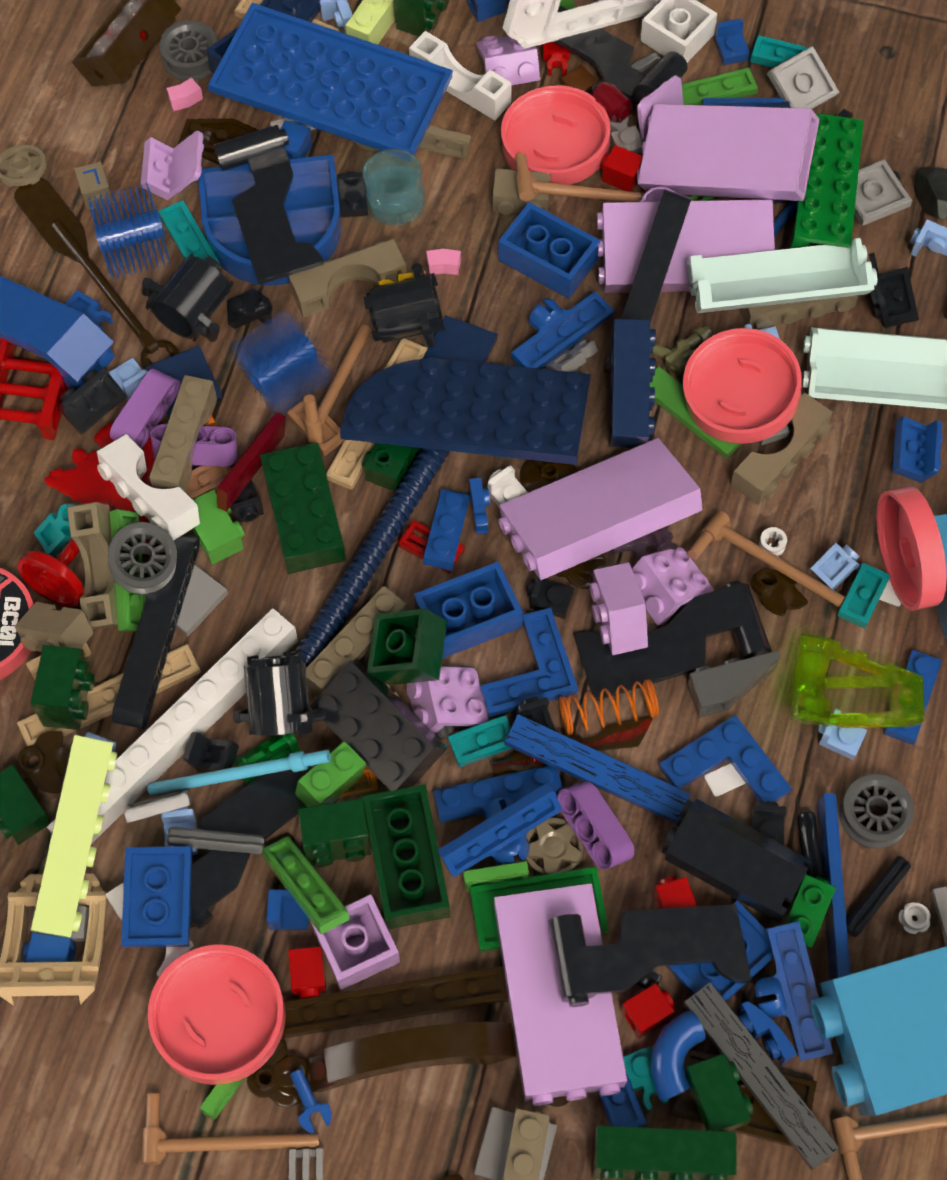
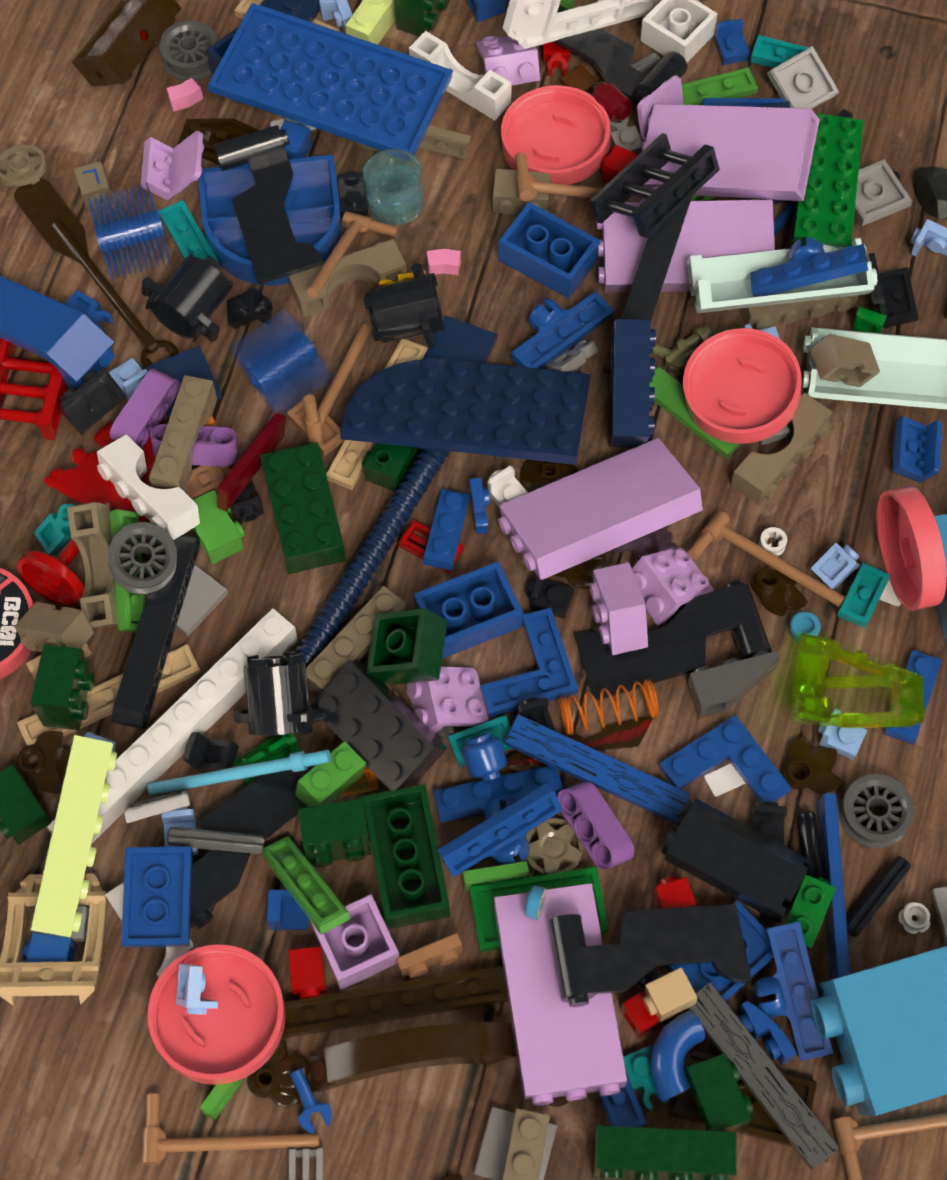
none -> light blue bracket [176,963,218,1014]
none -> medium nougat bar [307,211,399,298]
none -> medium nougat plate [396,933,462,978]
none -> blue head [462,732,507,782]
none -> dark azure tile [525,885,546,921]
none -> black fence [590,133,720,238]
none -> tan brick [642,967,697,1022]
none -> blue plate [750,237,869,297]
none -> dark brown plate [783,736,842,794]
none -> dark azure tile [789,611,821,644]
none -> dark tan brick [810,334,880,387]
none -> green tile [852,306,887,333]

